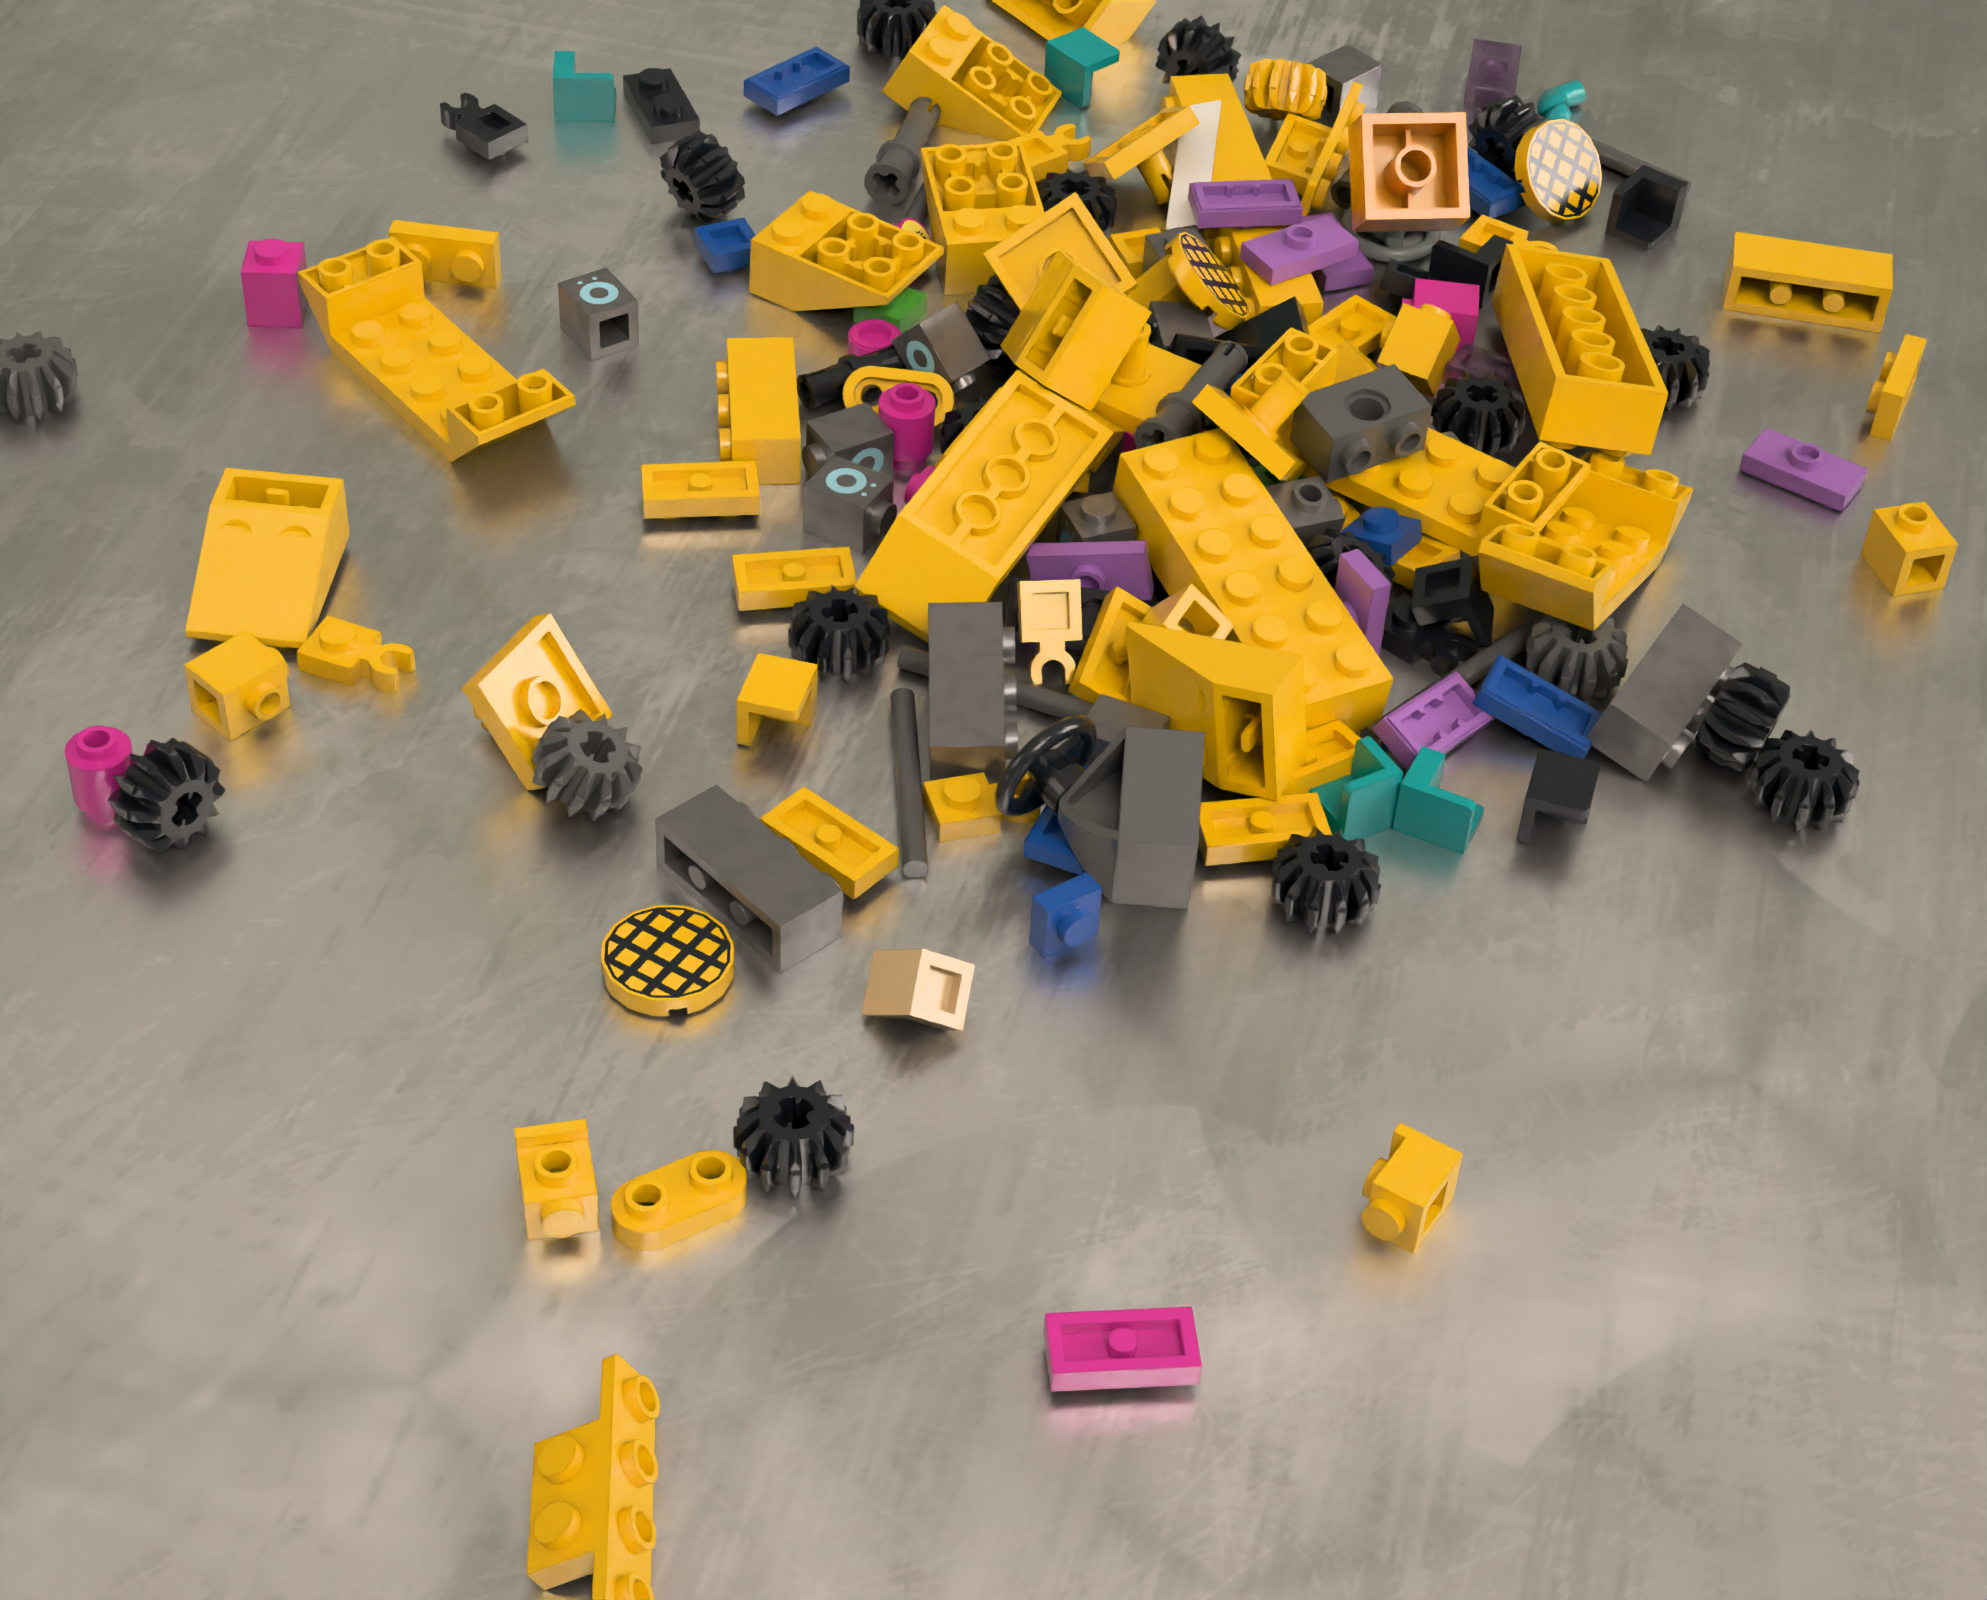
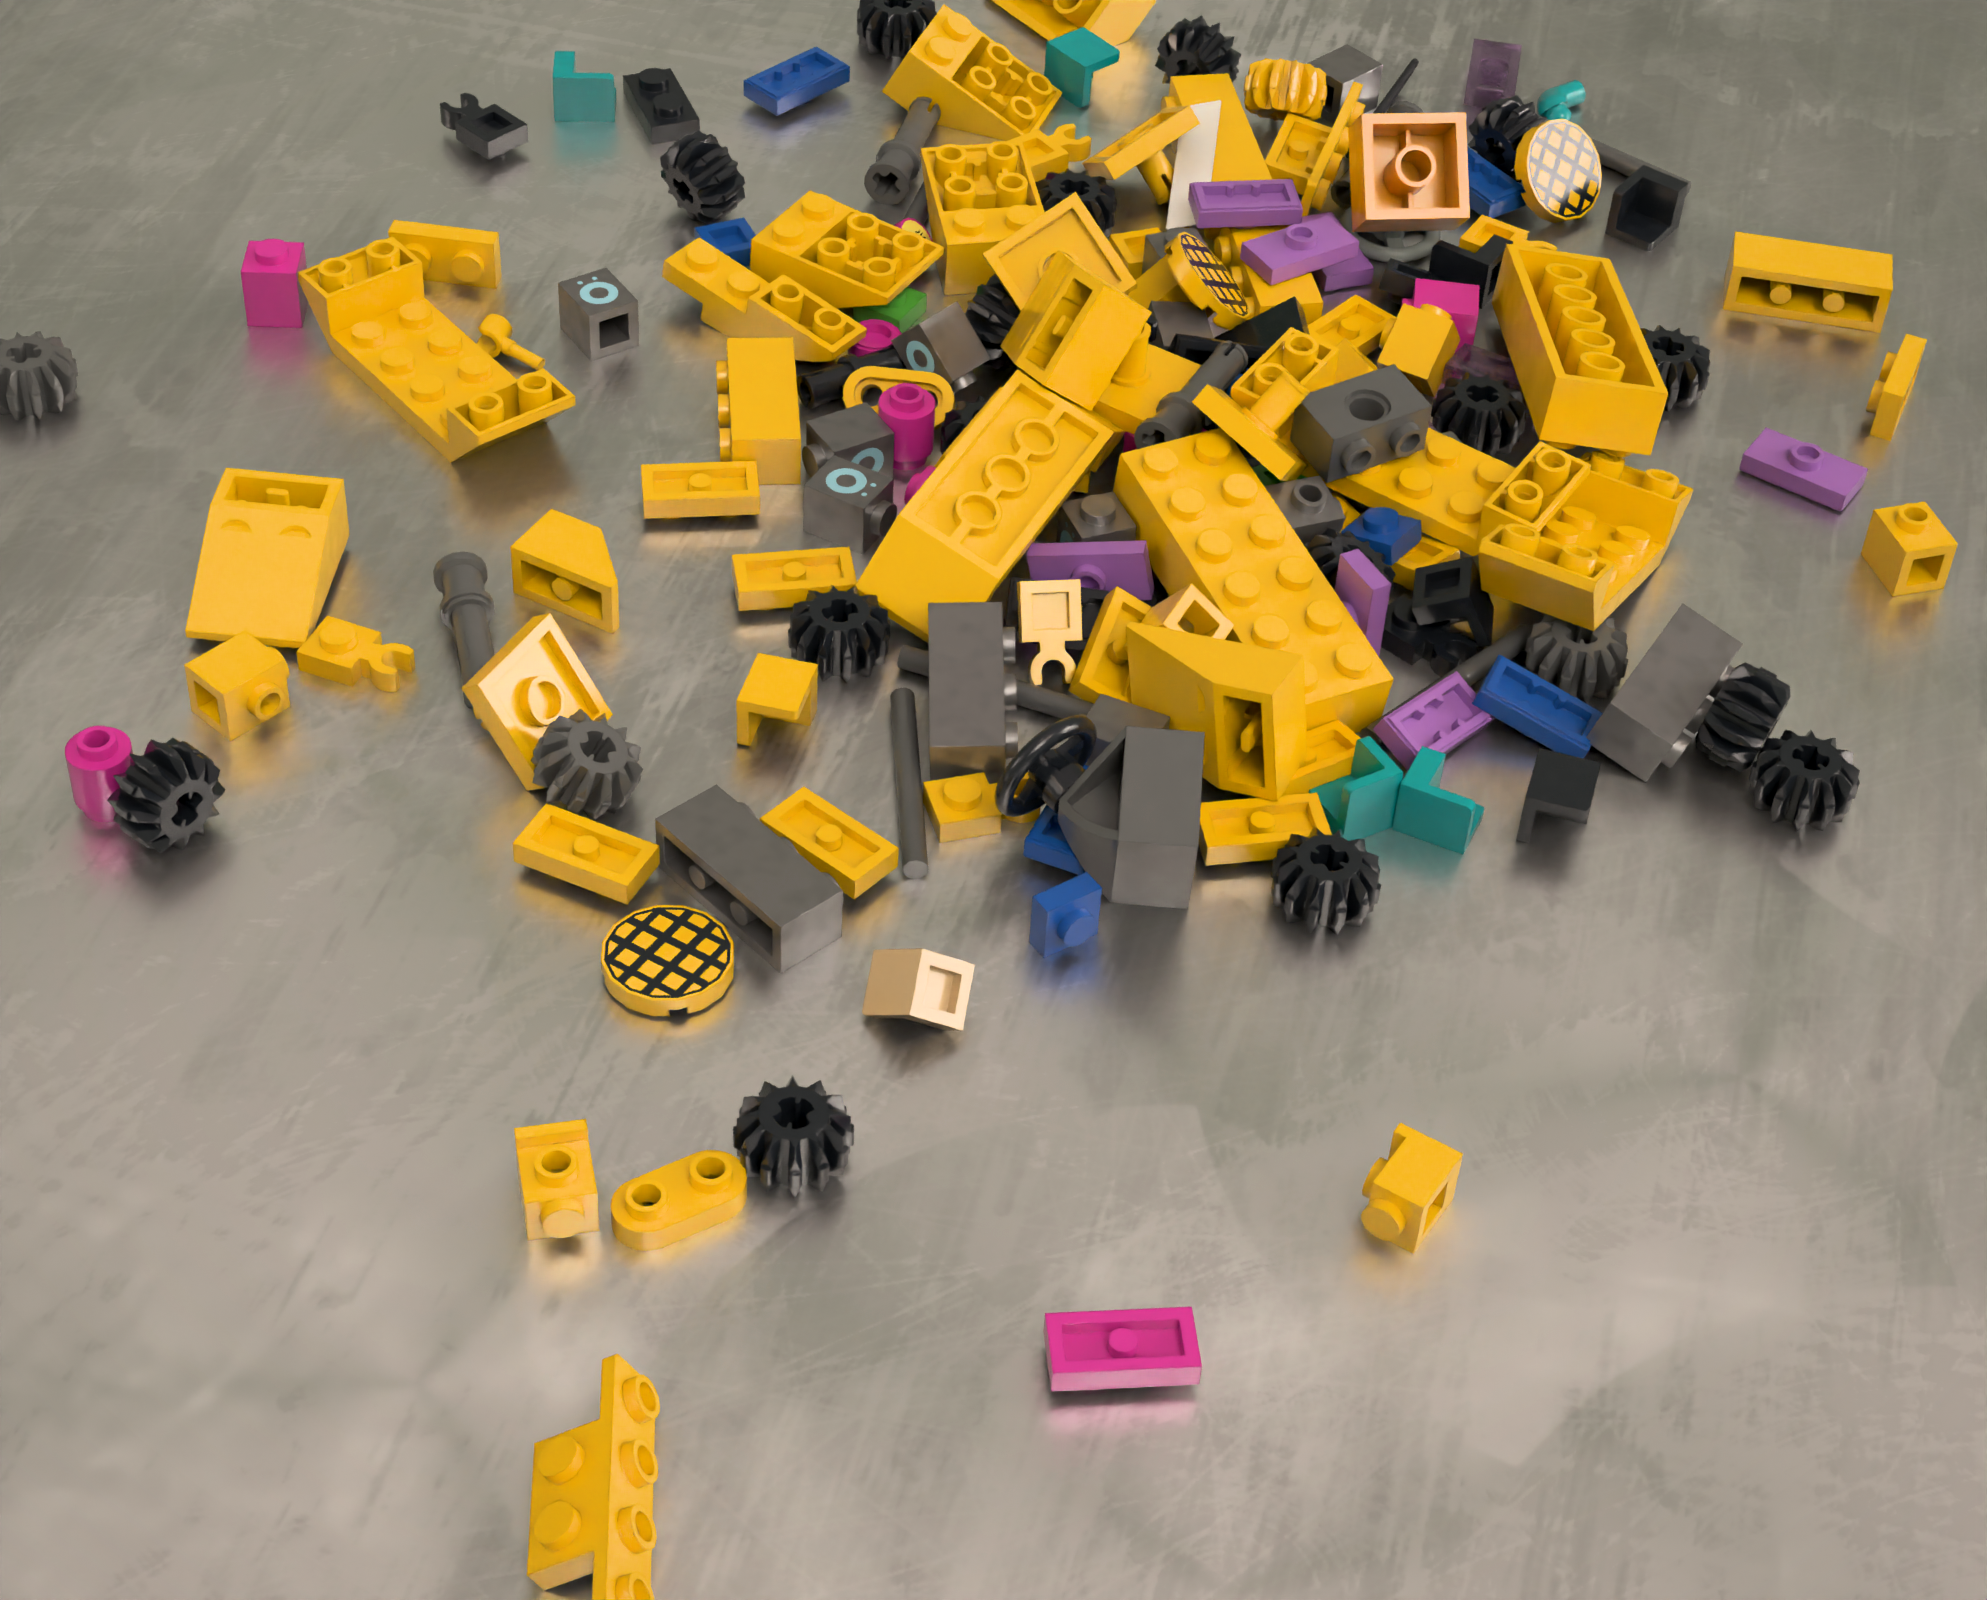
none -> dark grey pin [433,552,495,710]
none -> yellow hand [477,314,545,371]
none -> yellow slope [510,508,620,634]
none -> yellow plate [513,803,660,905]
none -> yellow slope [662,237,867,362]
none -> black piece [1346,58,1419,159]

